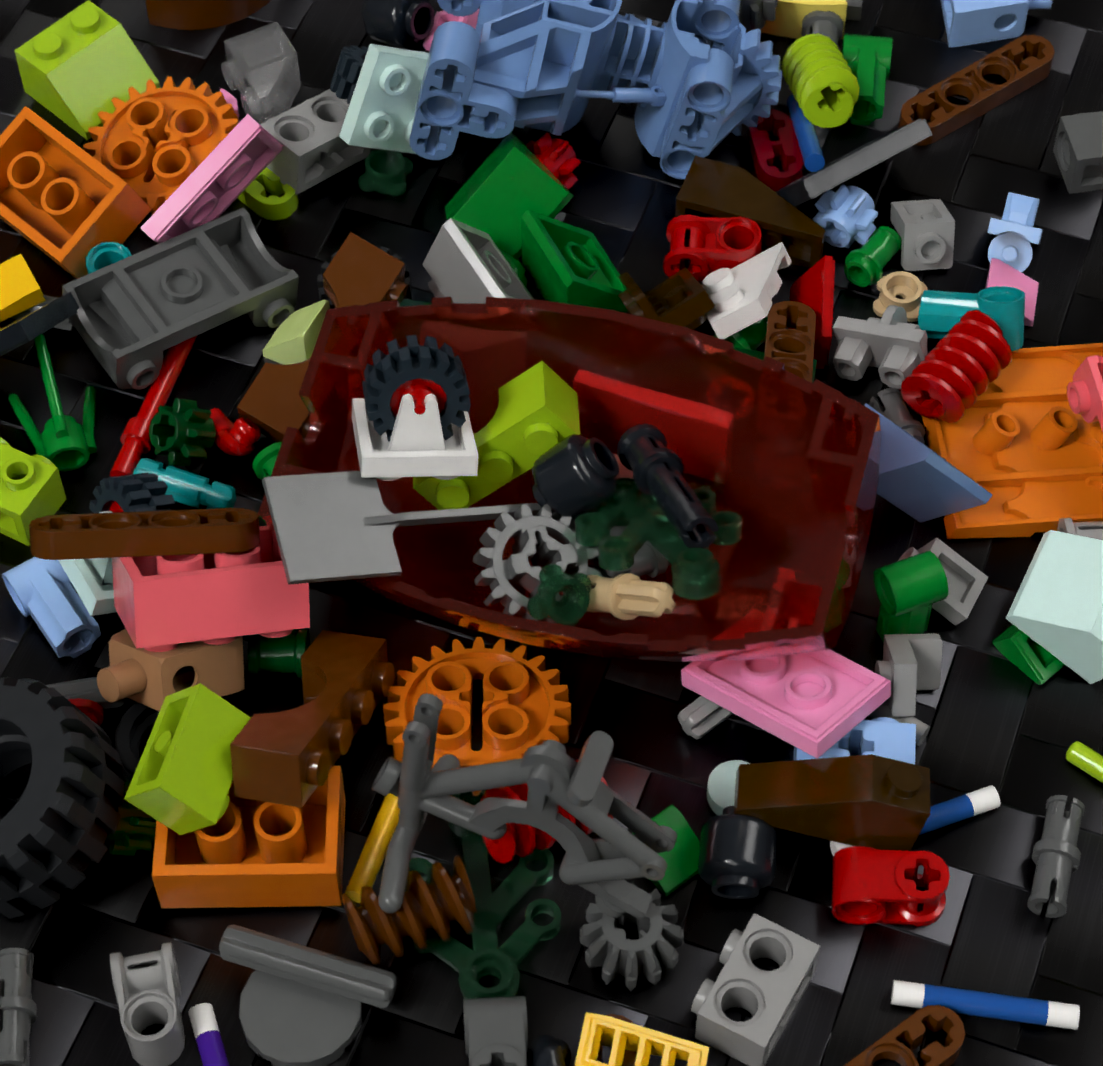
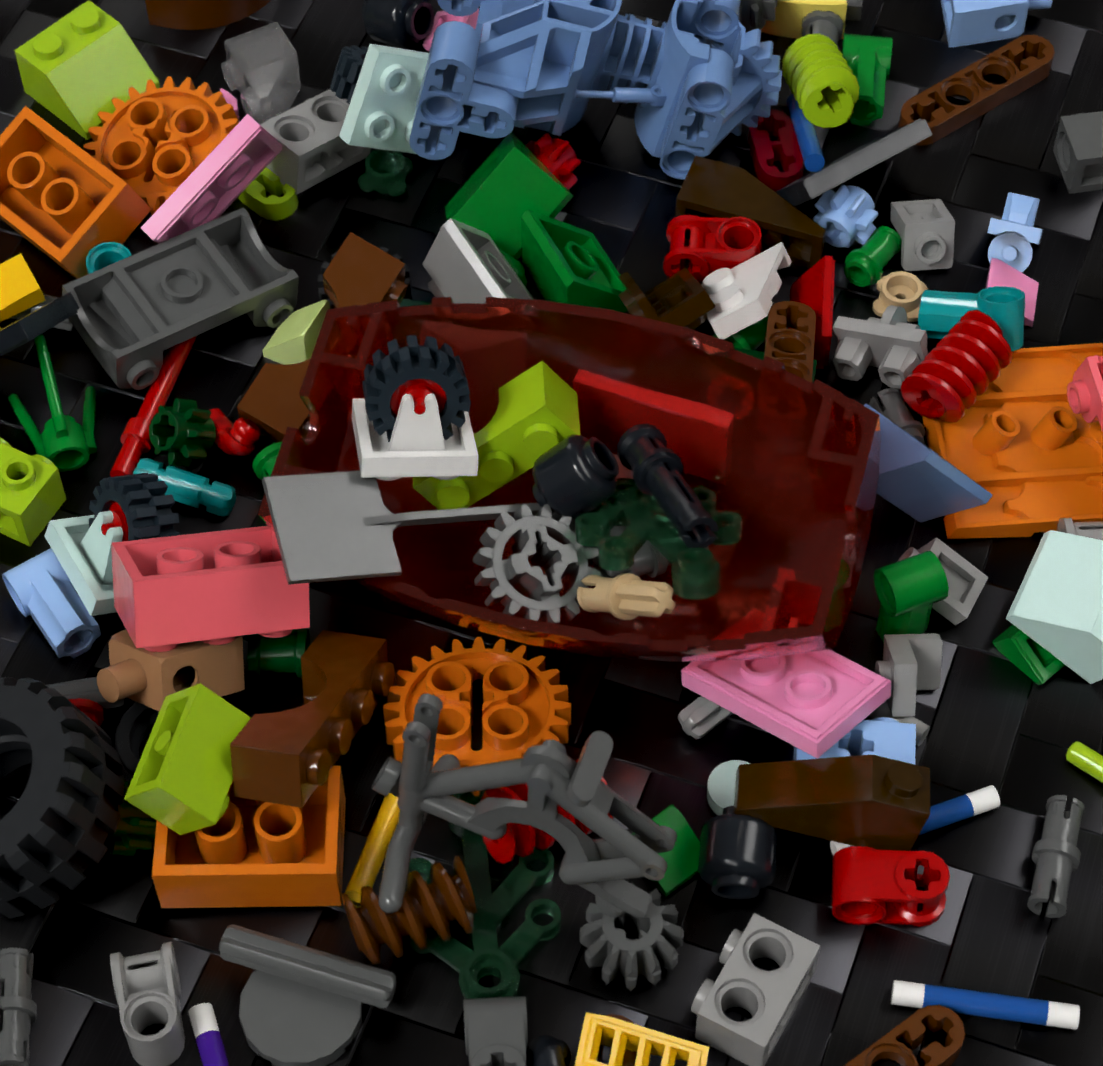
reddish brown beam [29,508,260,560] -> none
clear green plate [527,563,592,629] -> none

